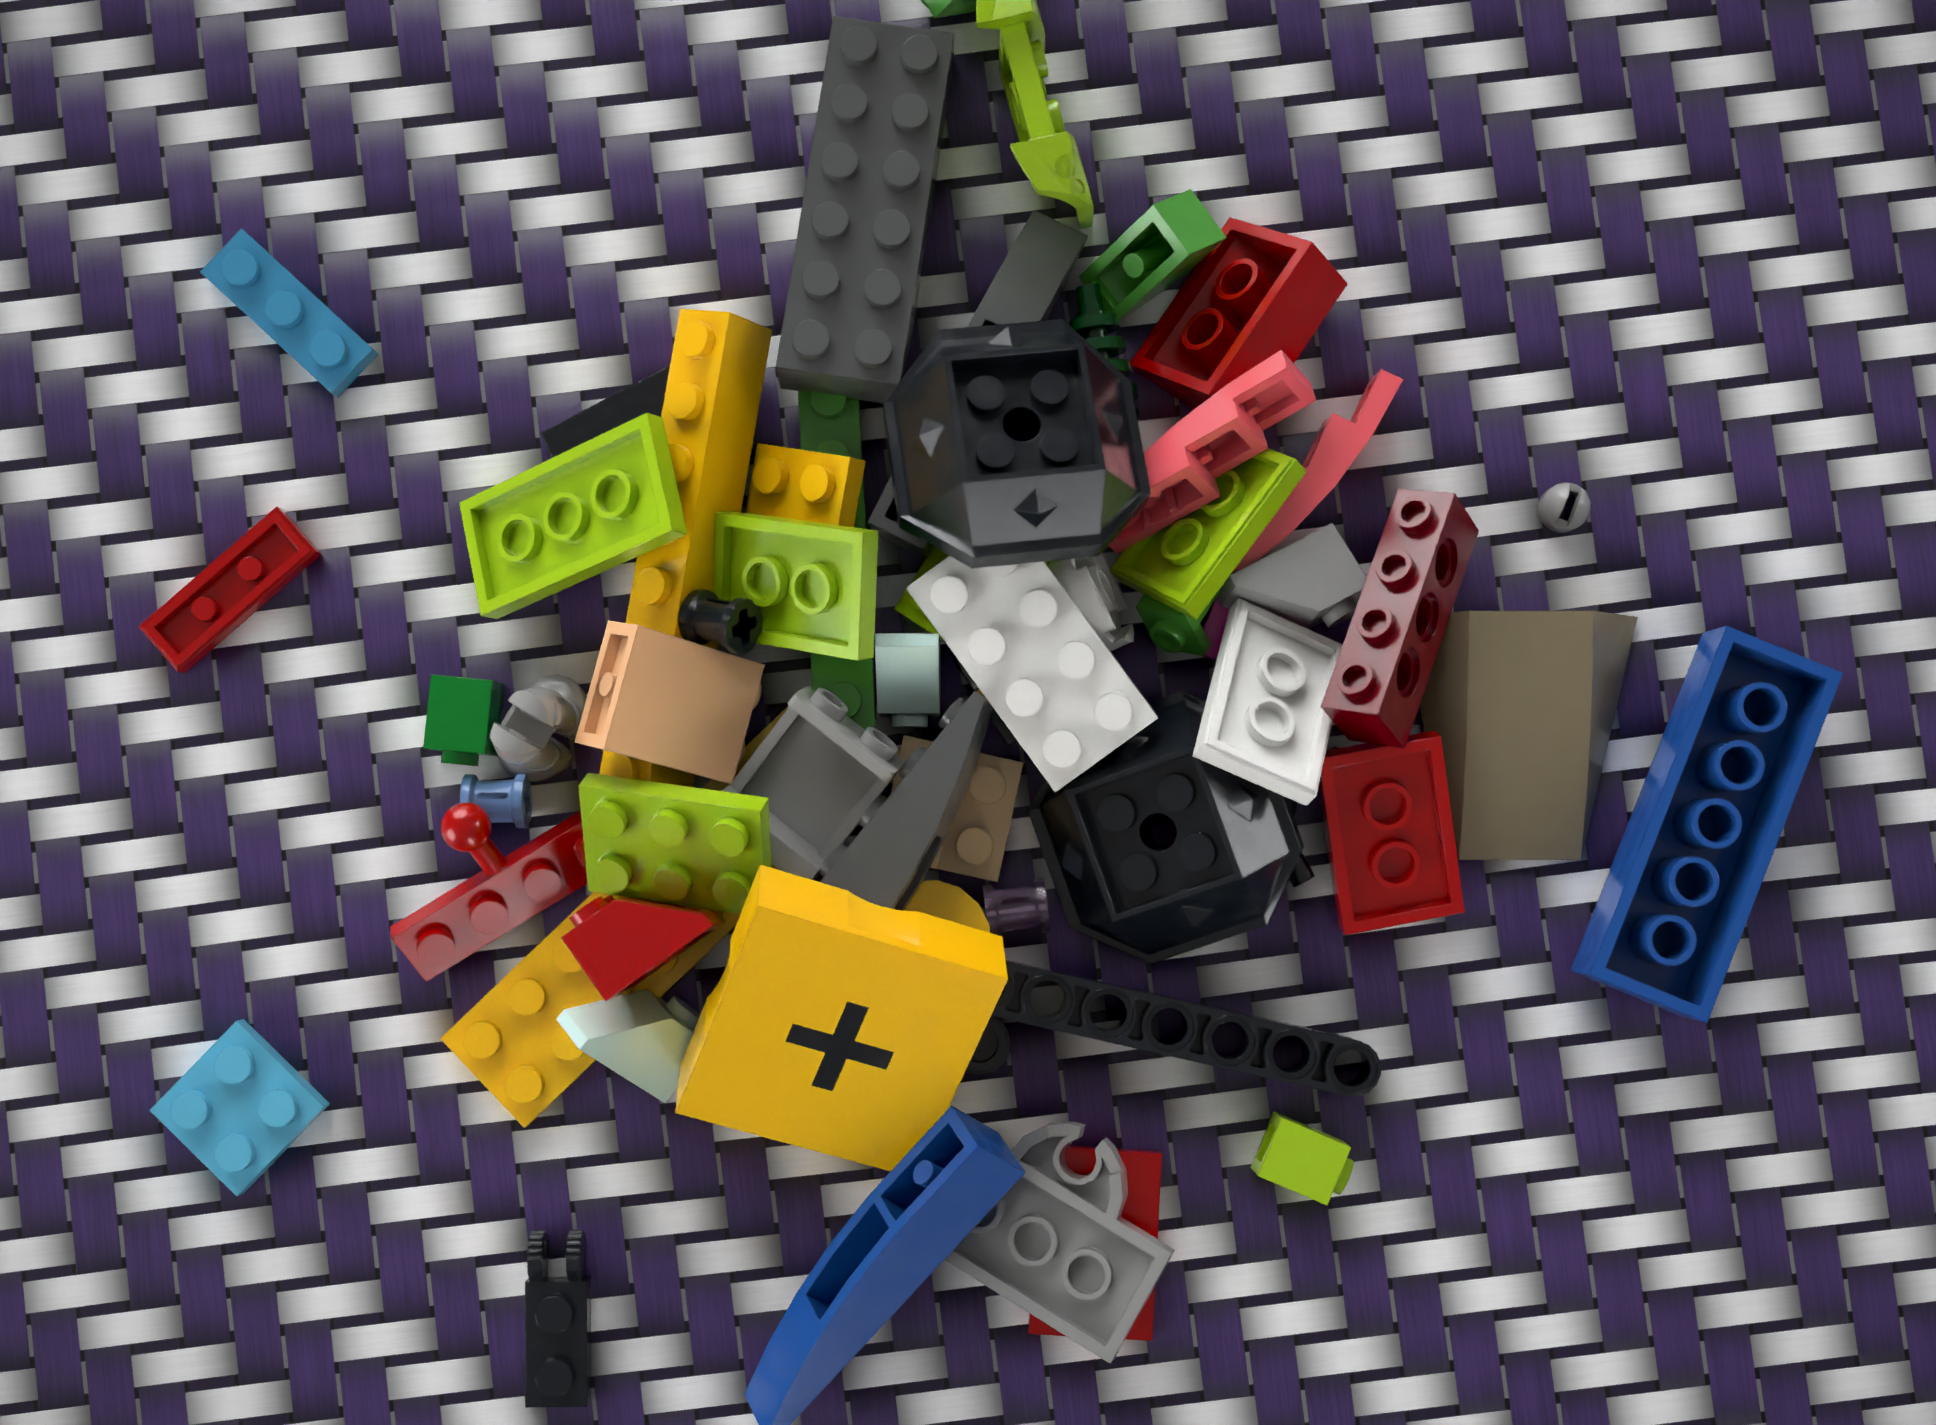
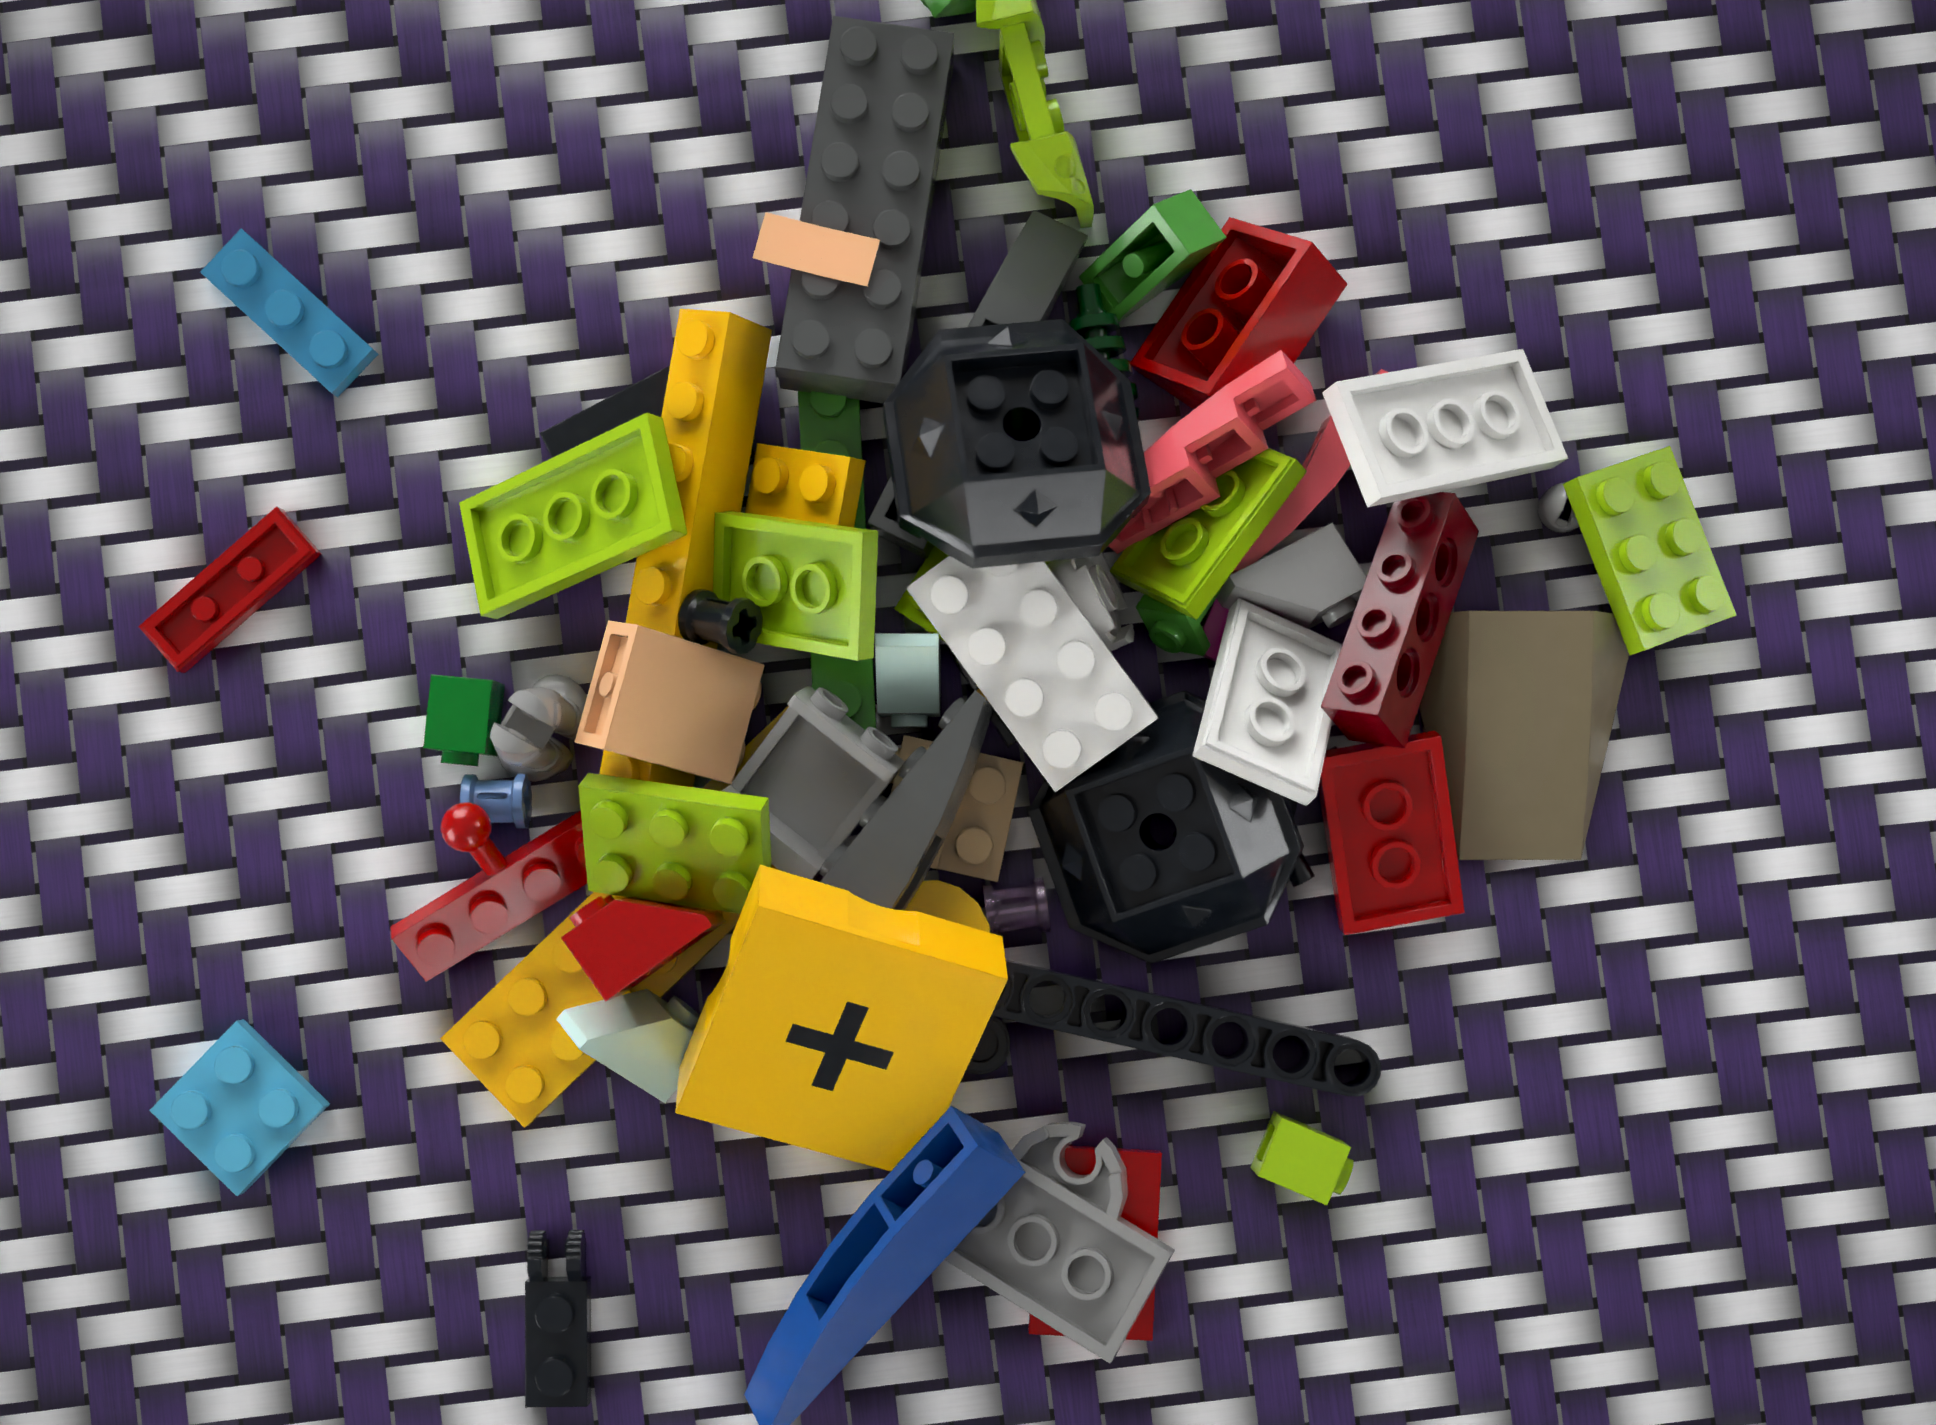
blue brick [1570,626,1843,1023] -> none
none -> light nougat sticker [752,212,880,287]
none -> white plate [1322,349,1568,508]
none -> lime plate [1563,446,1736,655]

